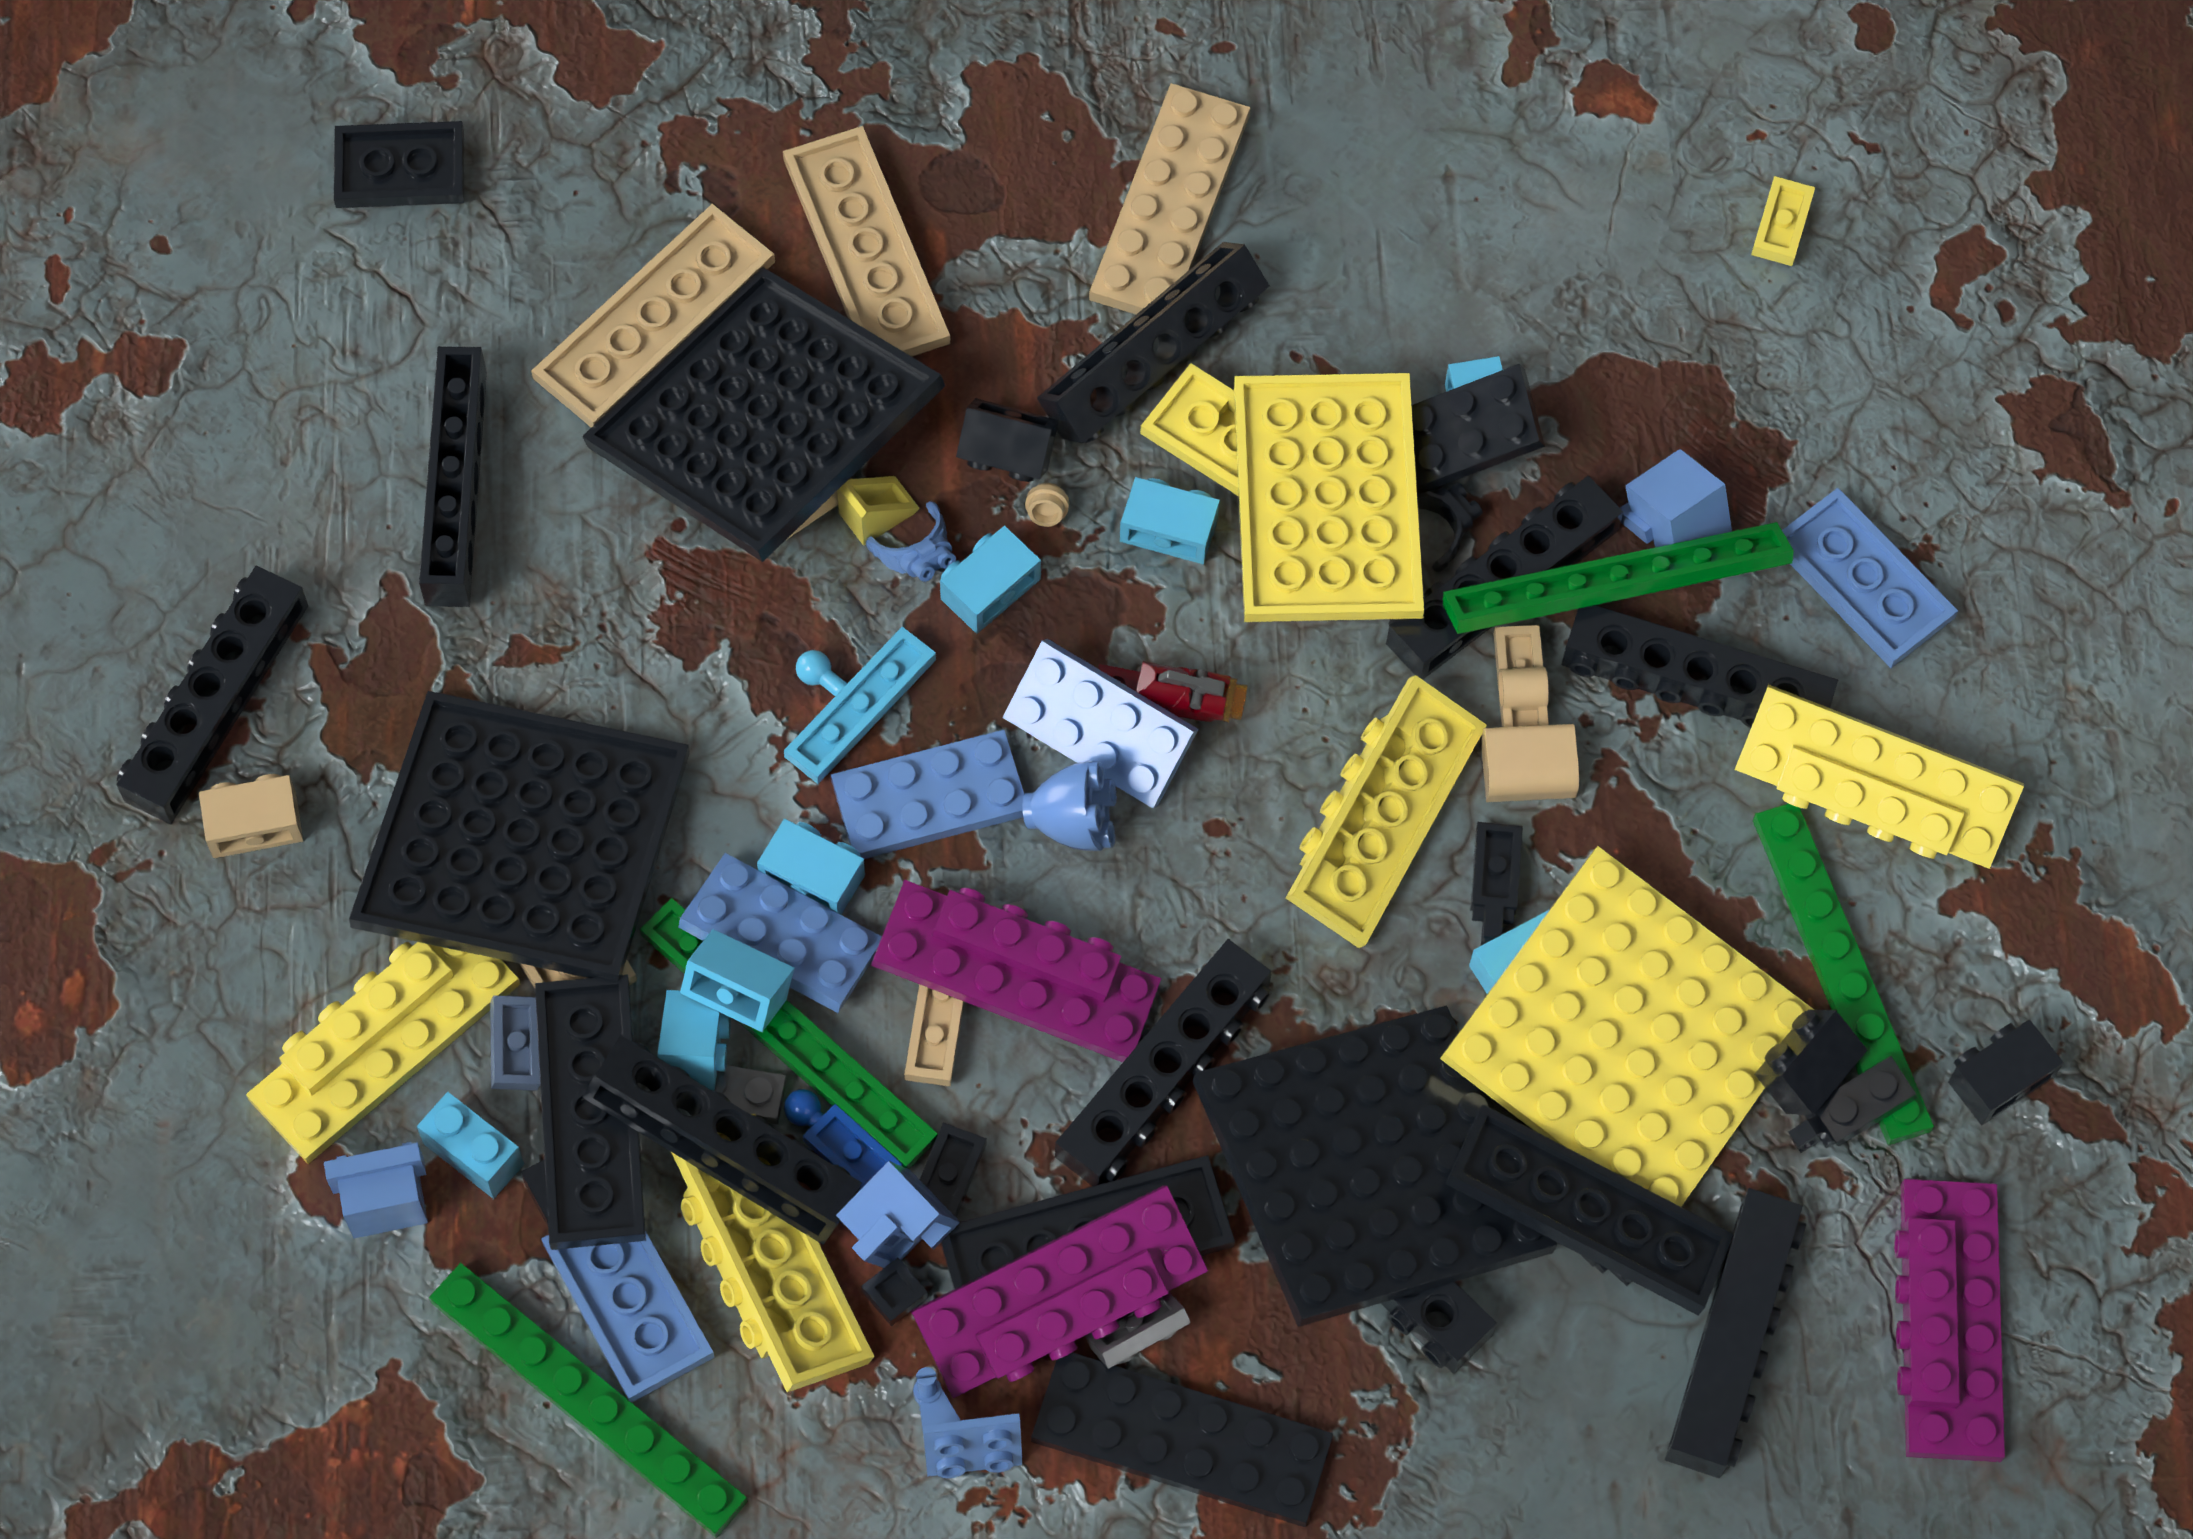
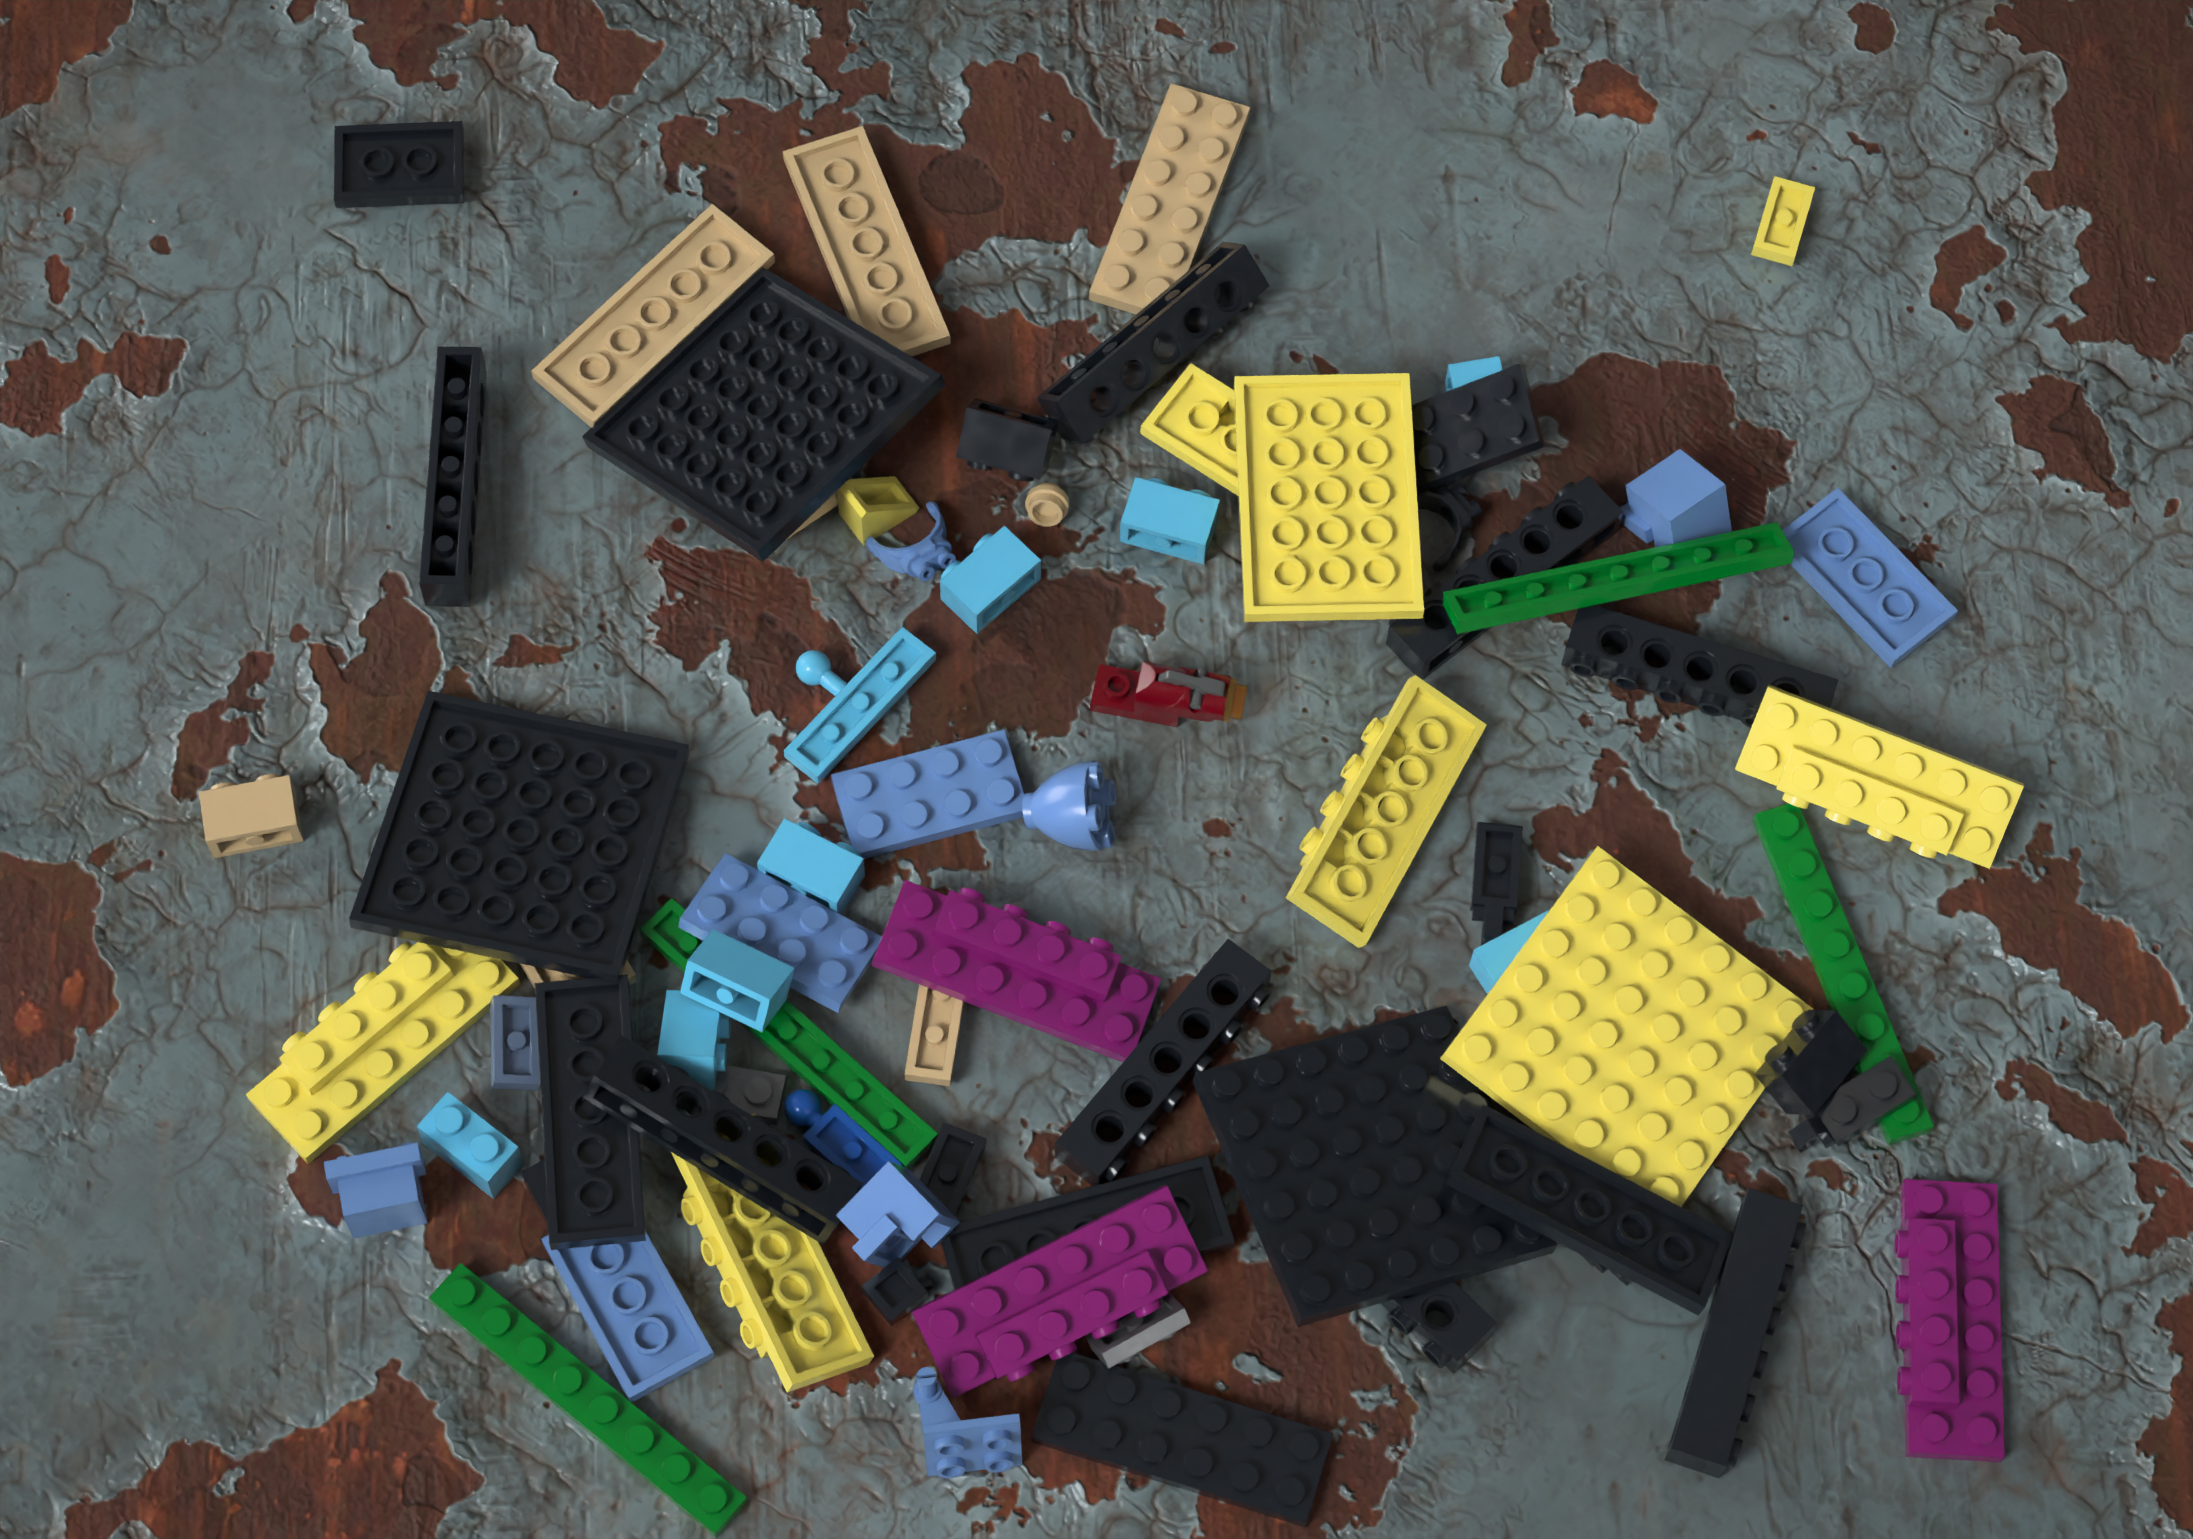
black brick [116,565,309,824] -> none
plate [1002,639,1198,808] -> none
tan plate [1481,625,1579,802] -> none
black brick [1948,1019,2064,1126] -> none

